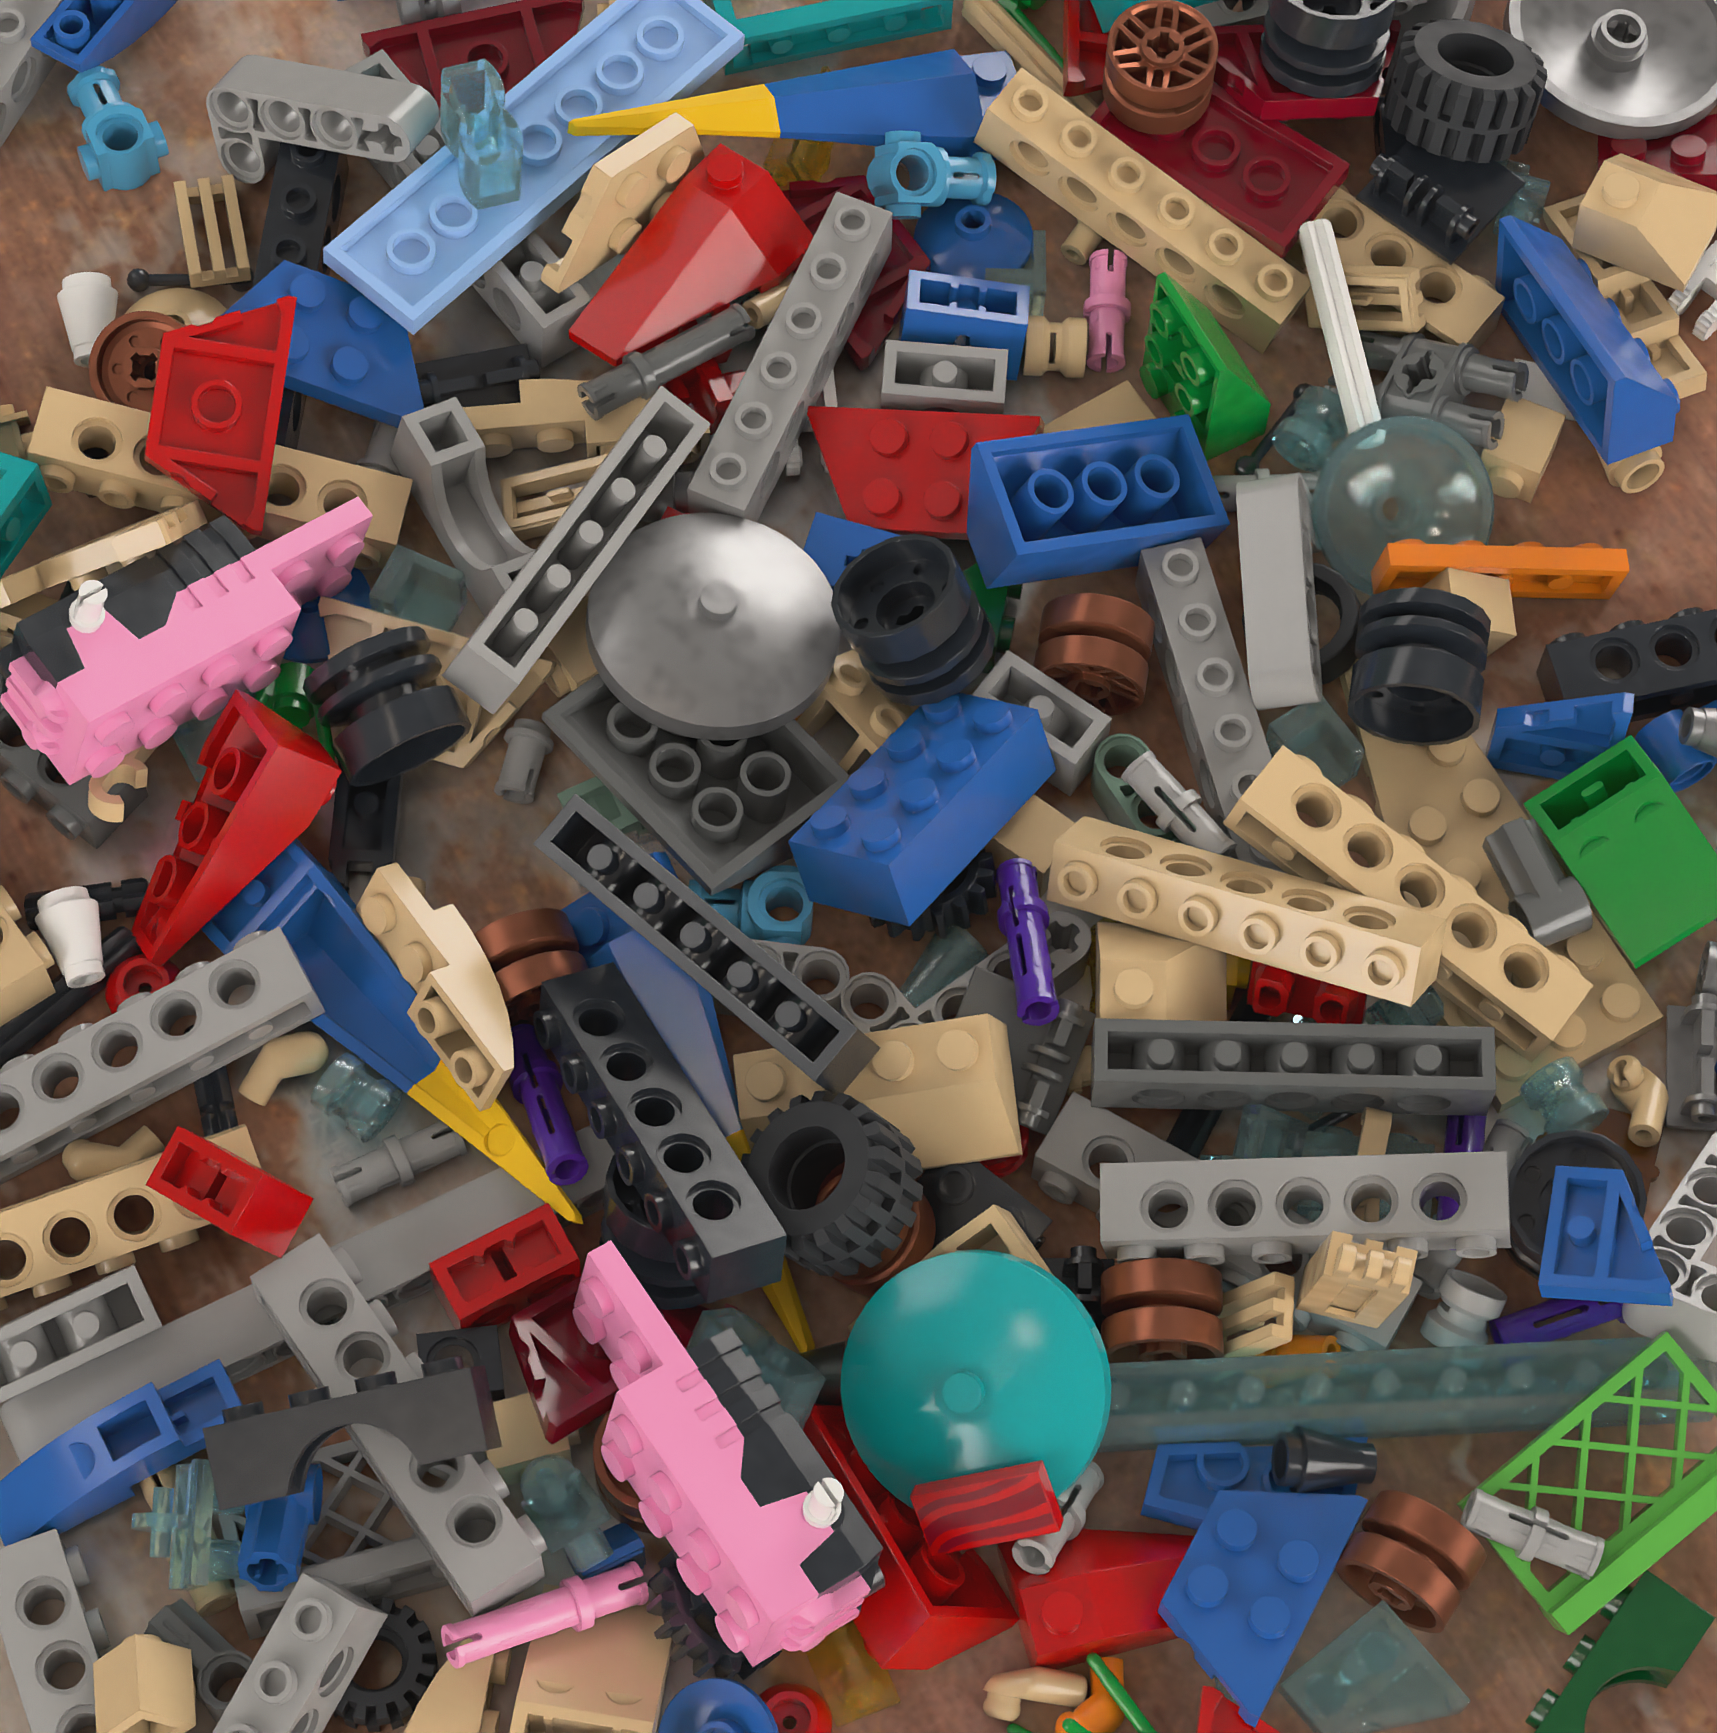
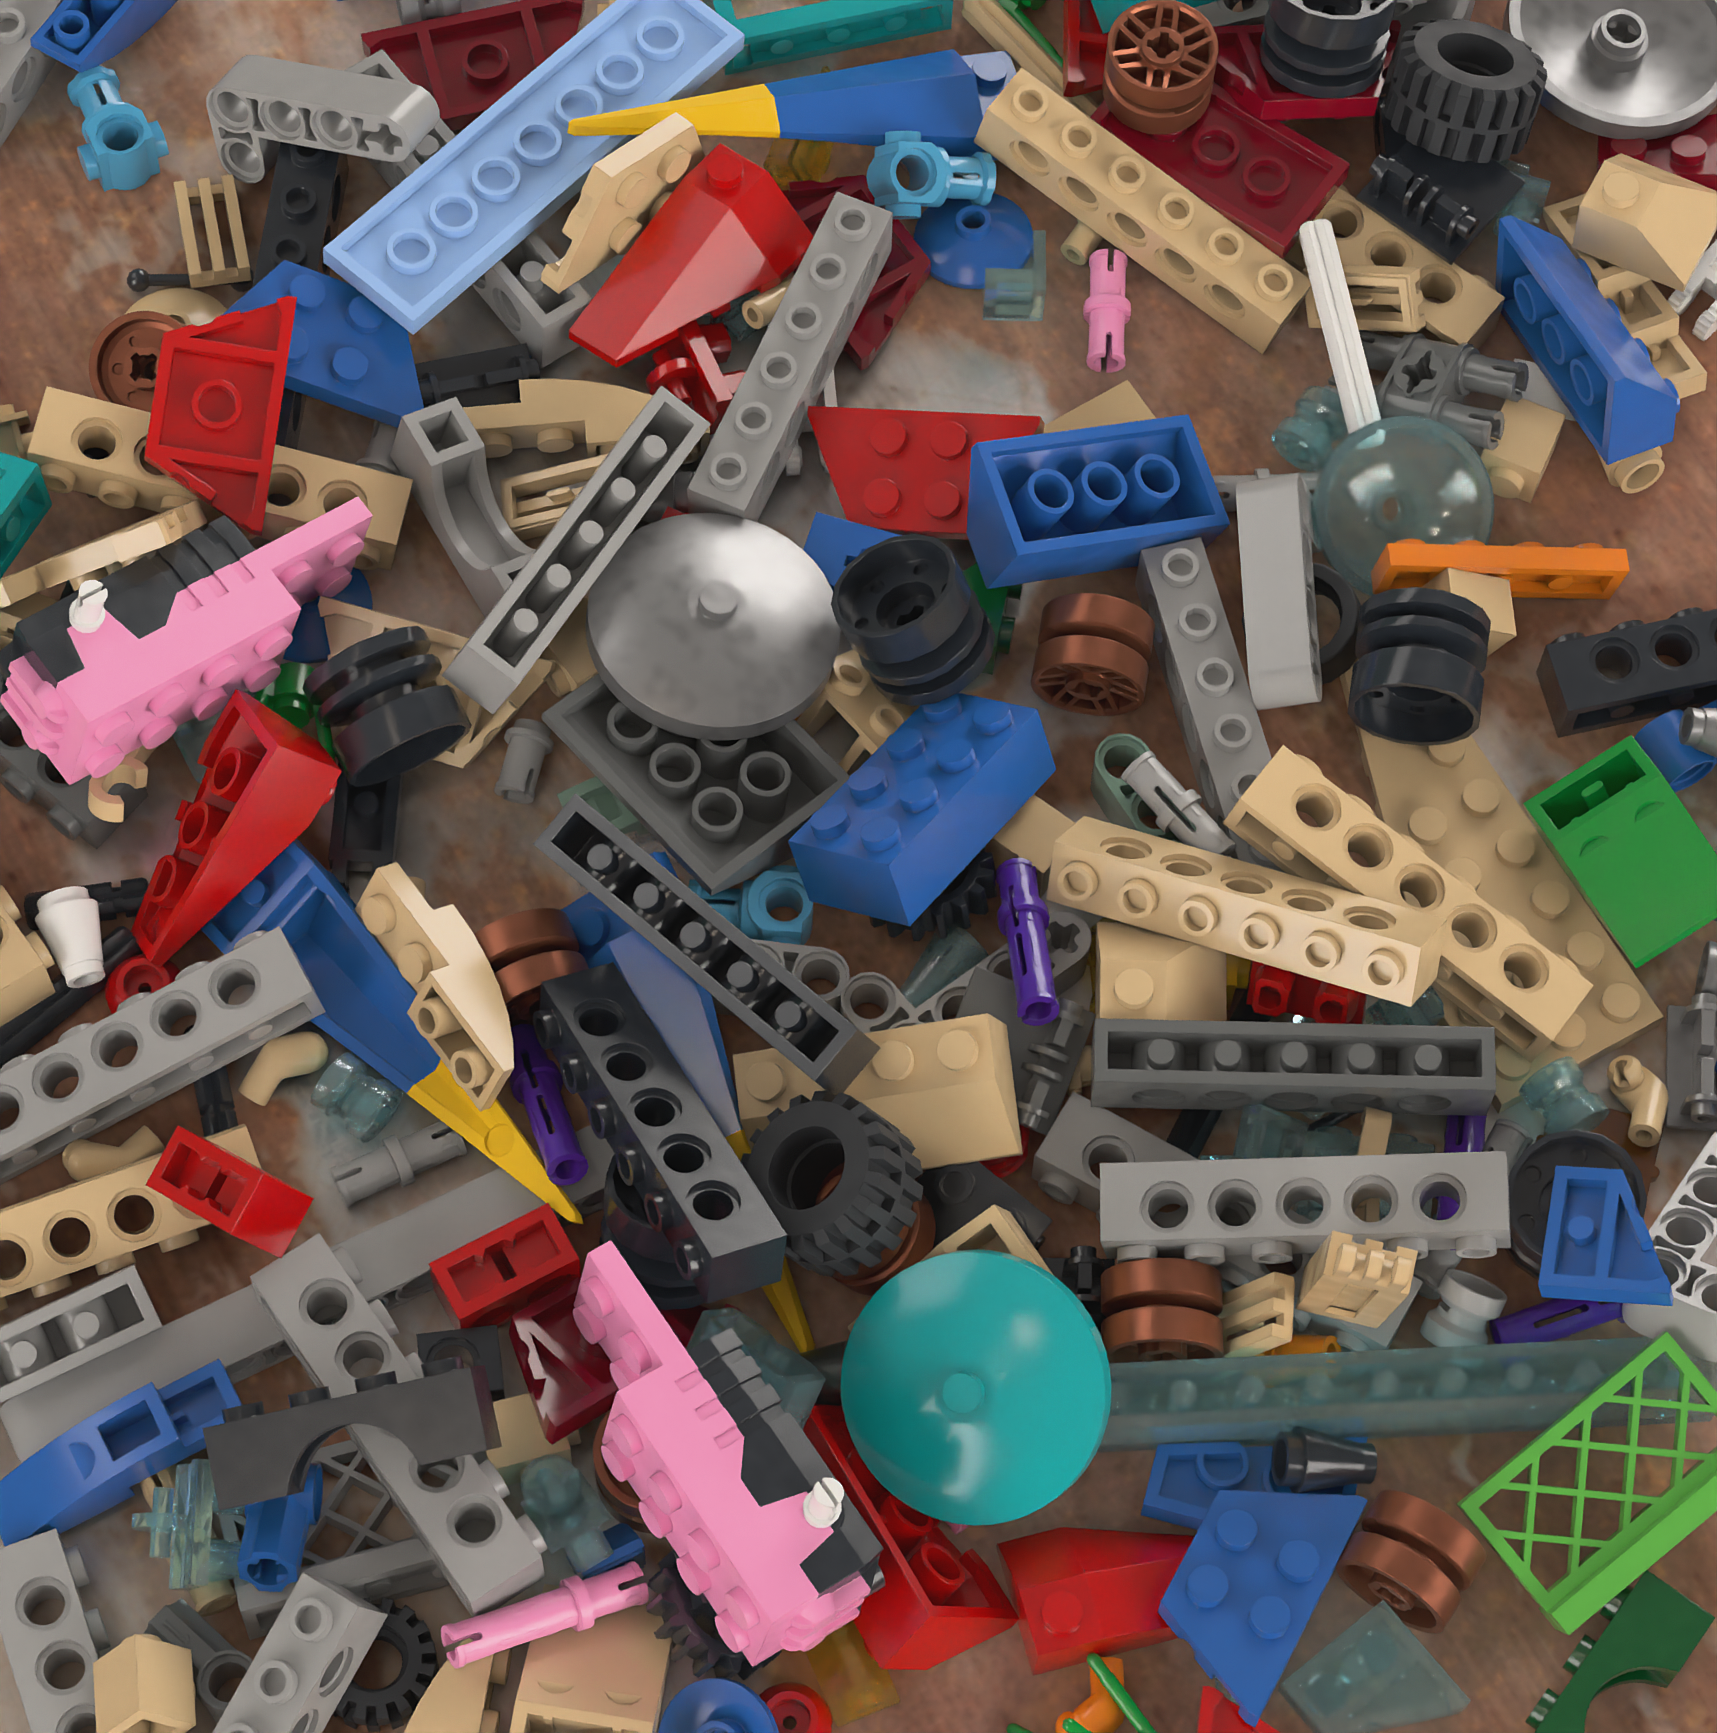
white cone [57,272,118,367] -> none
clear light blue panel [369,544,468,632] -> none
clear light blue brick [440,59,524,210] -> none
dark grey pin [577,303,755,421] -> none
light grey brick [880,340,1009,414] -> none
blue brick [898,269,1030,381] -> none
tile [910,1460,1064,1556] -> none
light grey brick [972,650,1112,796] -> none
tan arm [983,1666,1087,1721] -> none
light grey pin [1012,1461,1104,1575] -> none
tan wheel [1022,315,1087,379] -> none
green slope [1139,272,1271,461] -> none
black hinge [1234,383,1317,475] -> none
clear light blue panel [1265,695,1364,788] -> none
light grey pin [1460,1488,1605,1580] -> none
dark grey piece [1482,817,1593,947] -> none
blue wing [1486,692,1634,780] -> none

